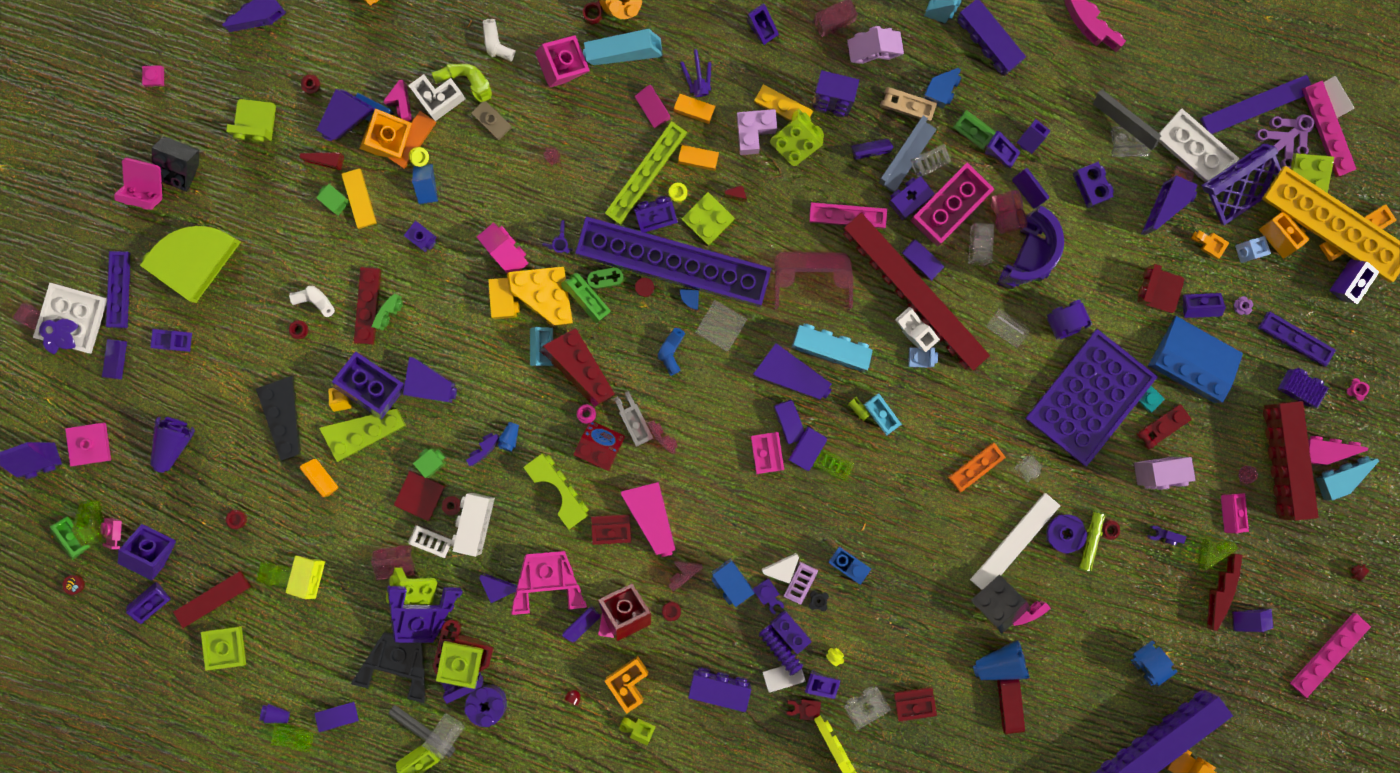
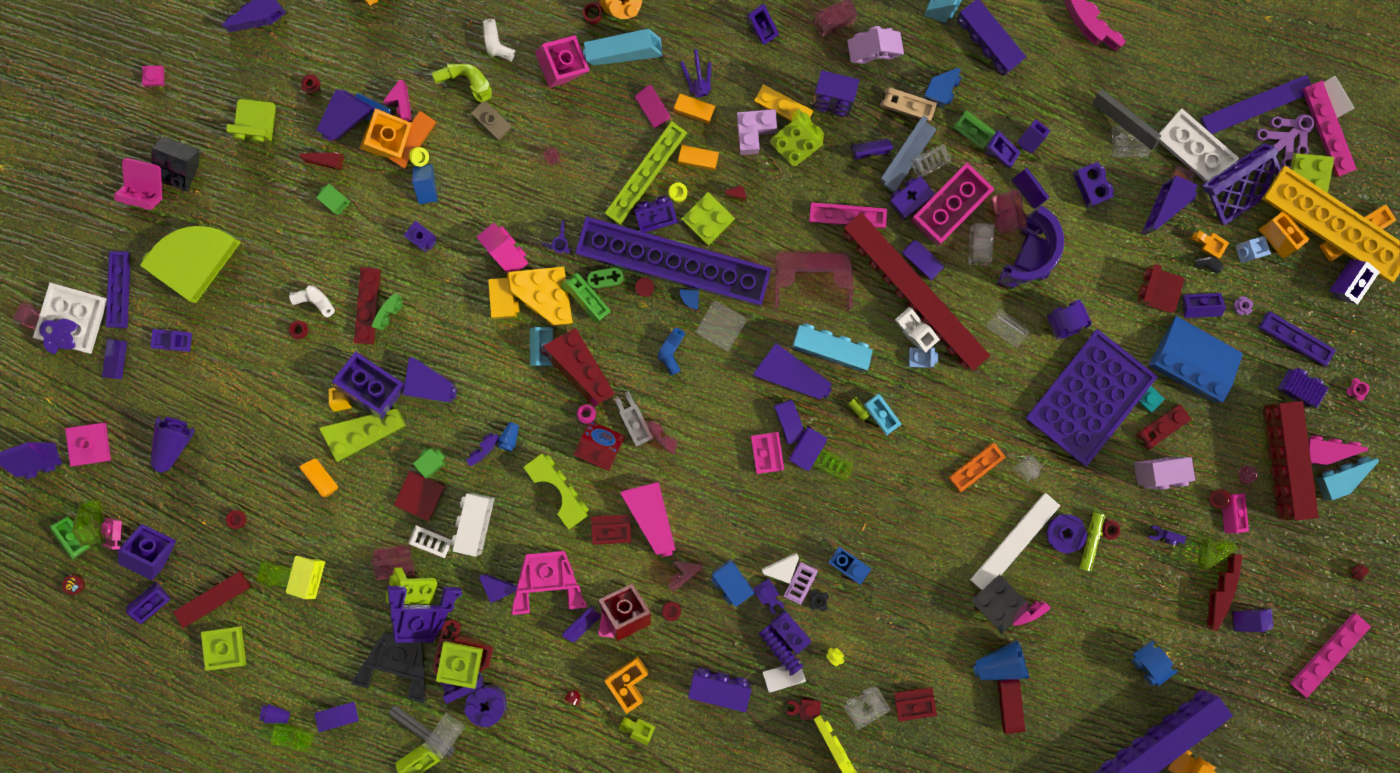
black wing [256,376,301,461] -> none
yellow tile [342,168,377,229] -> none
white brick [408,74,466,121] -> none
dark red plate [442,496,461,515] -> none
dark purple slope [805,671,841,699] -> none
none -> black arm [1195,256,1224,274]
none -> dark red tile [1209,489,1231,509]

